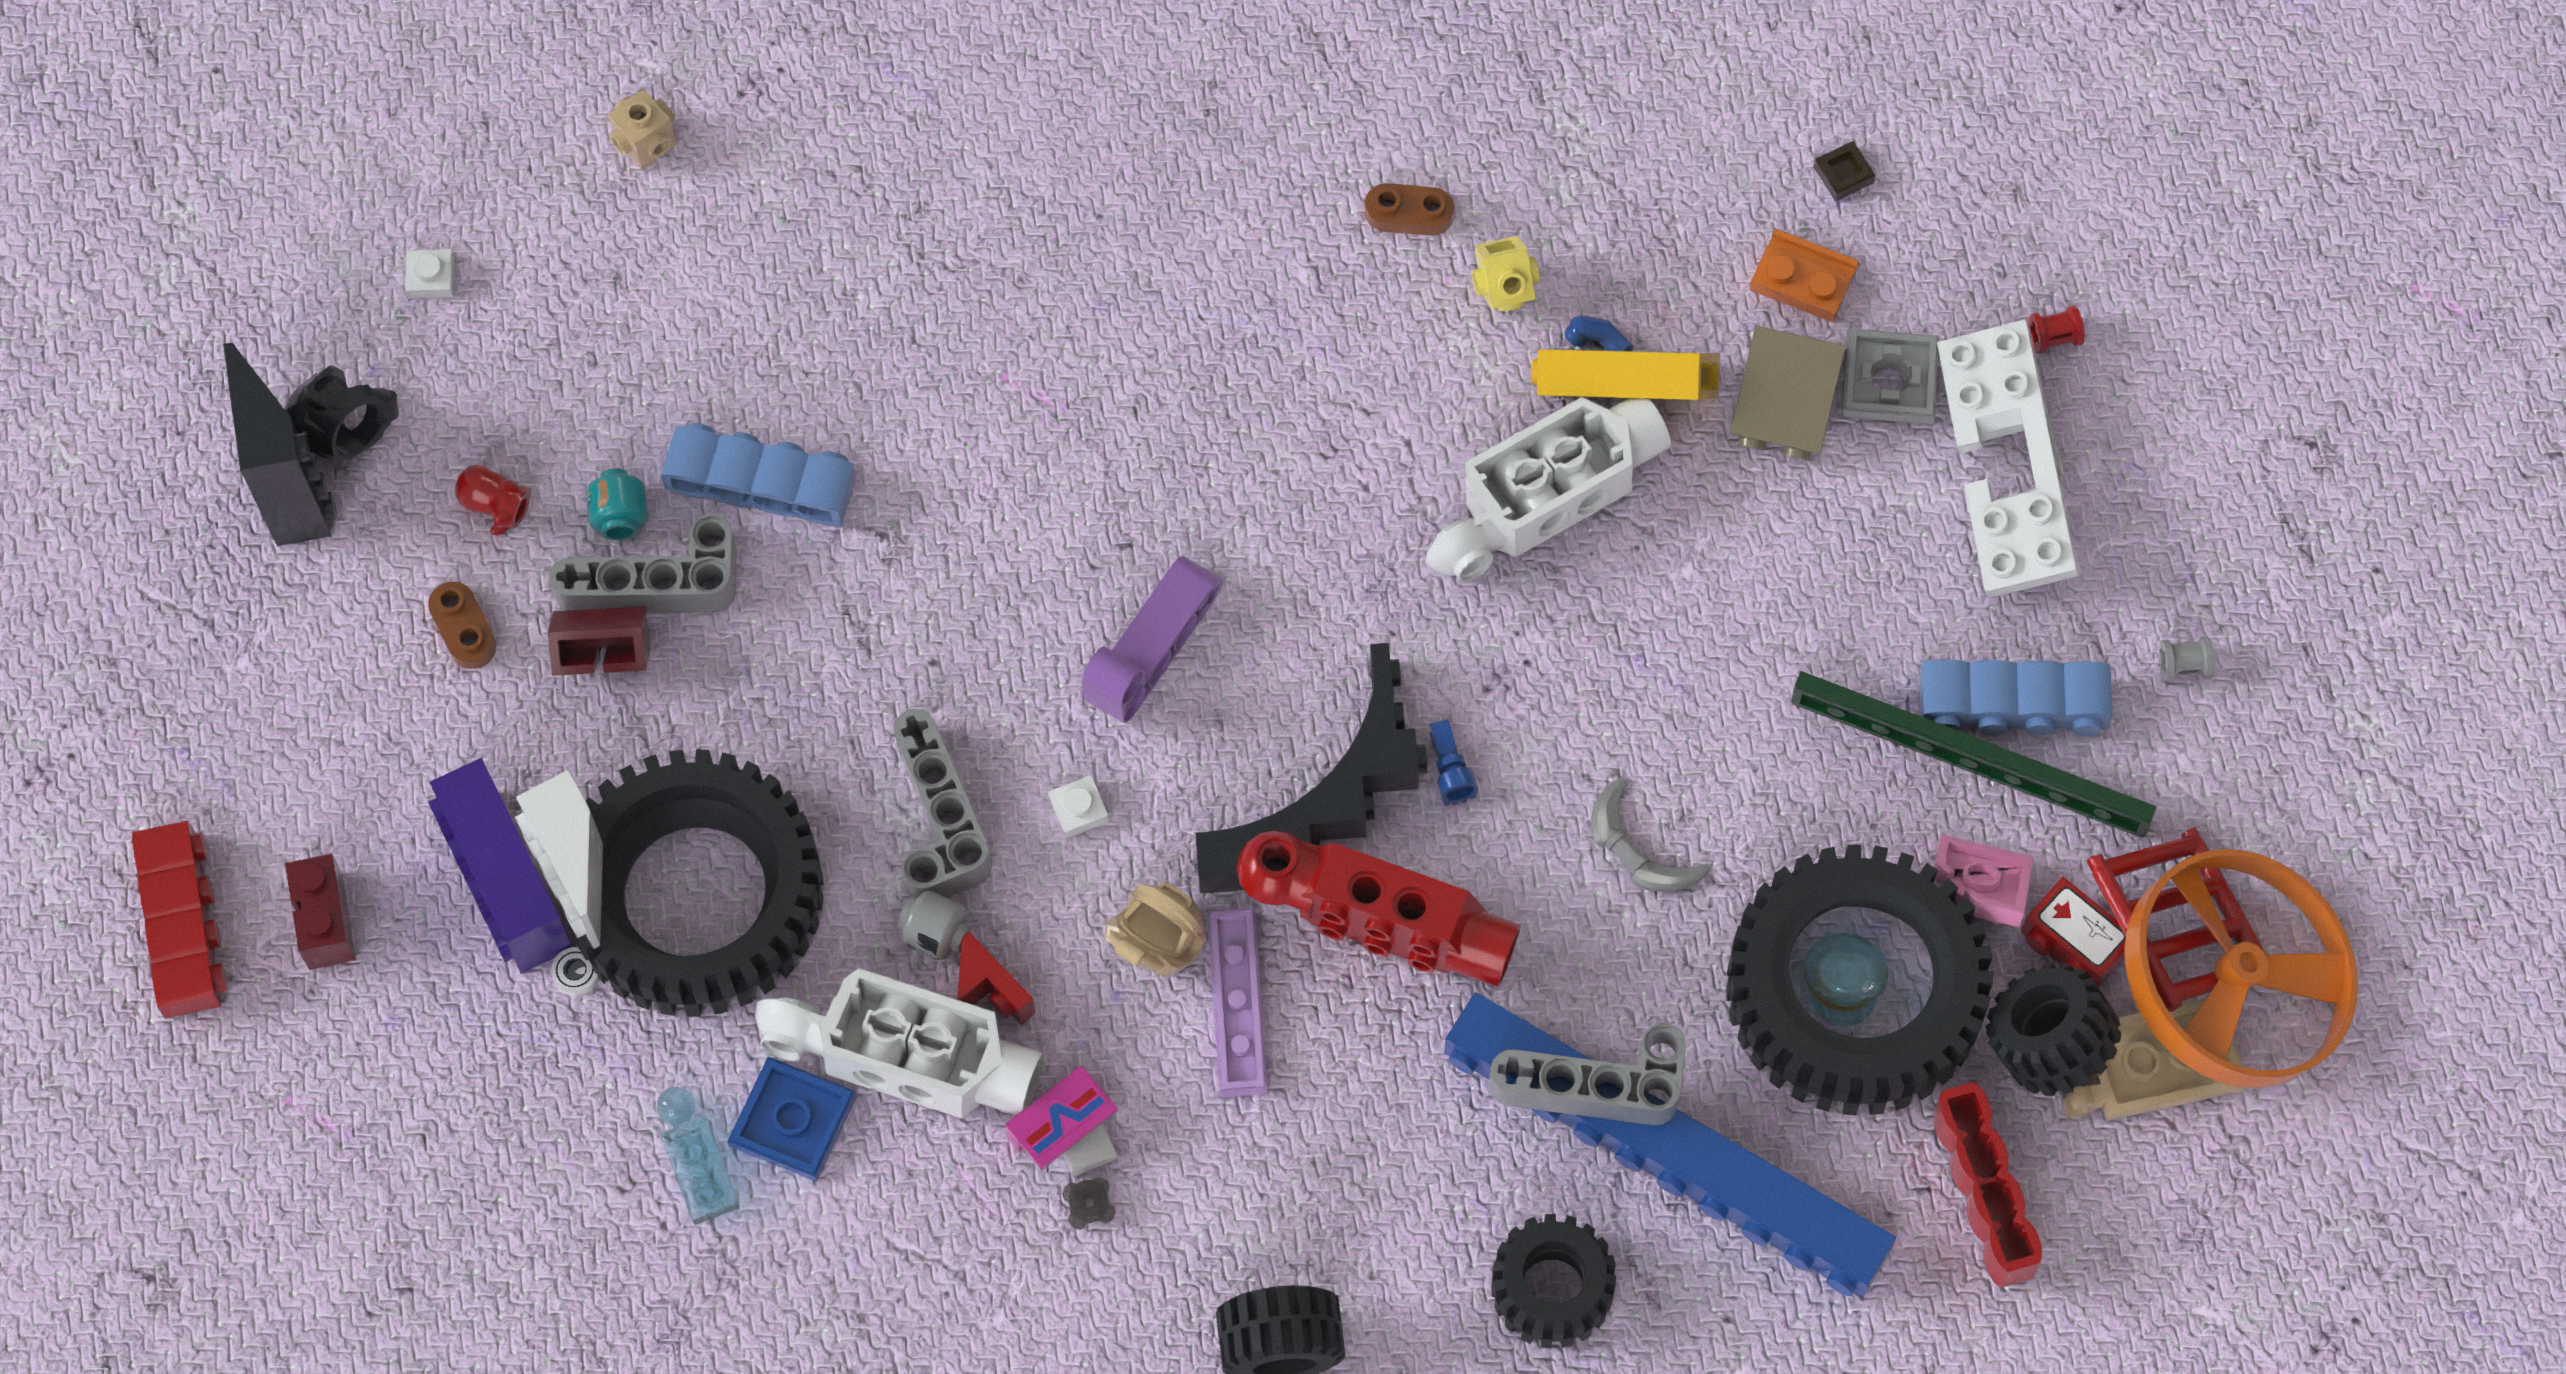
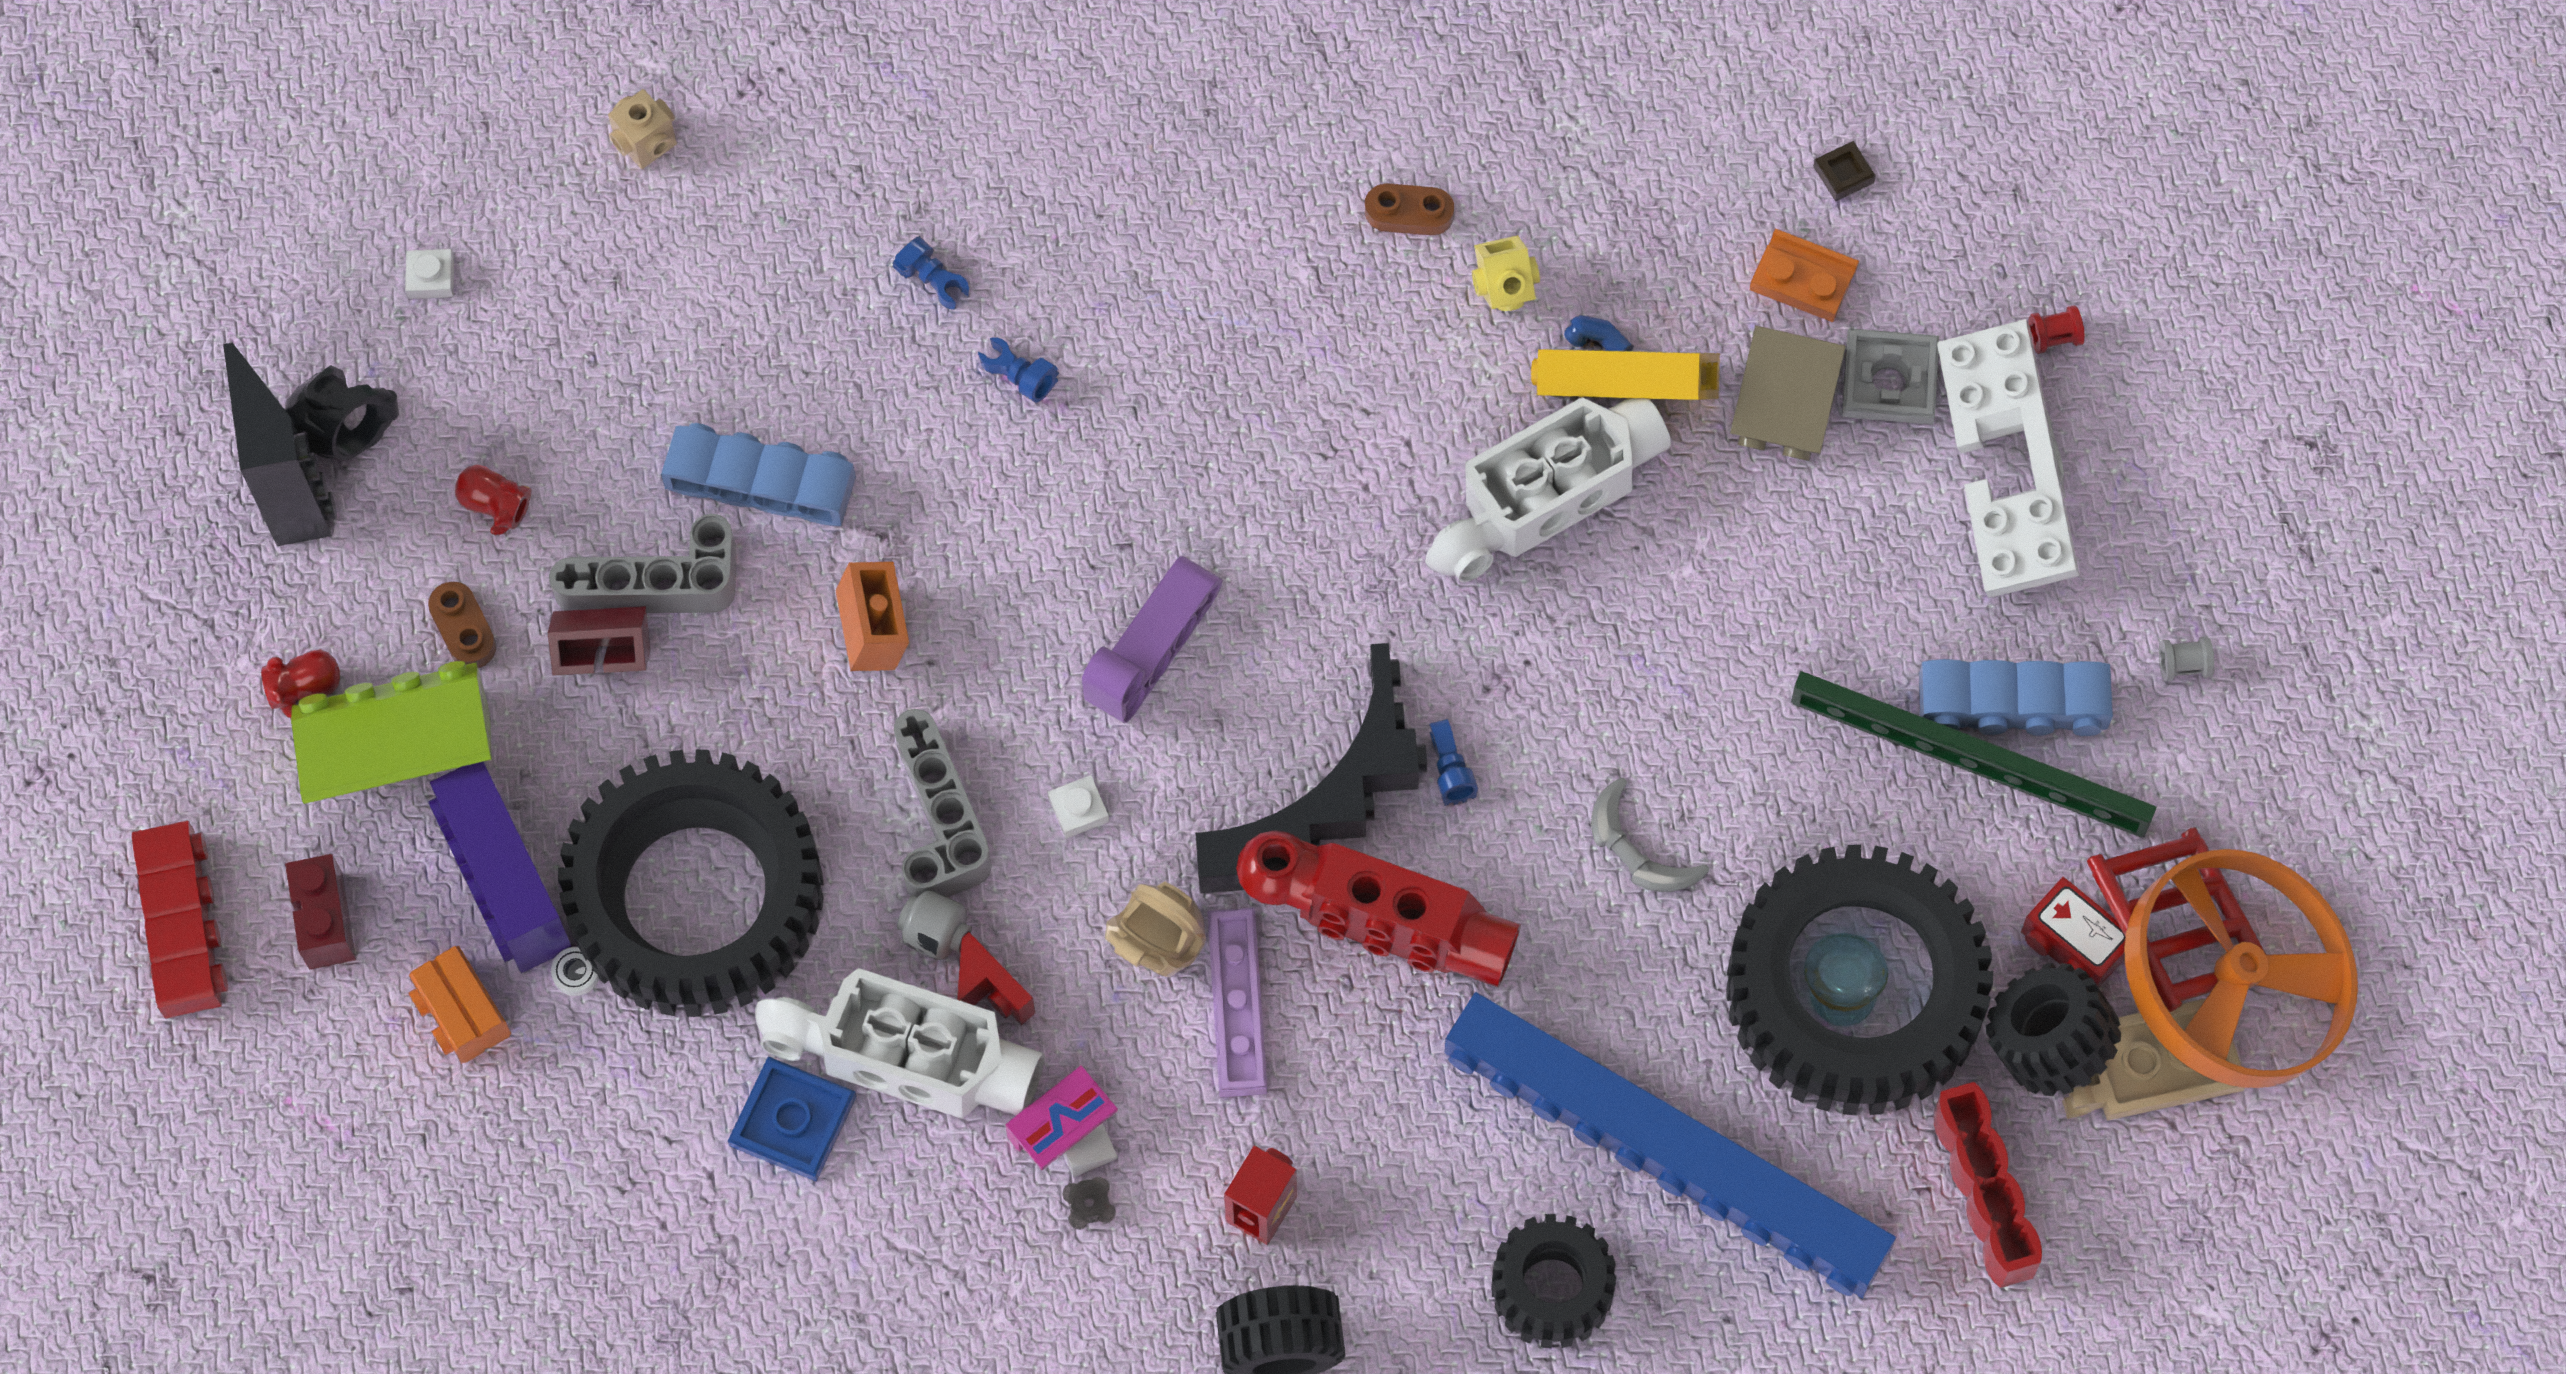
white slope [515,770,603,949] -> none
teal head [586,468,648,540] -> none
clear light blue plate [656,1087,740,1225] -> none
light grey beam [1489,1023,1686,1125] -> none
bright pink plate [1934,834,2034,928] -> none
none -> red animal [261,649,341,719]
none -> lime slope [291,661,492,804]
none -> orange brick [408,946,511,1064]
none -> orange brick [835,562,909,671]
none -> blue piece [892,236,969,310]
none -> blue piece [978,337,1059,403]
none -> red brick [1224,1145,1297,1245]

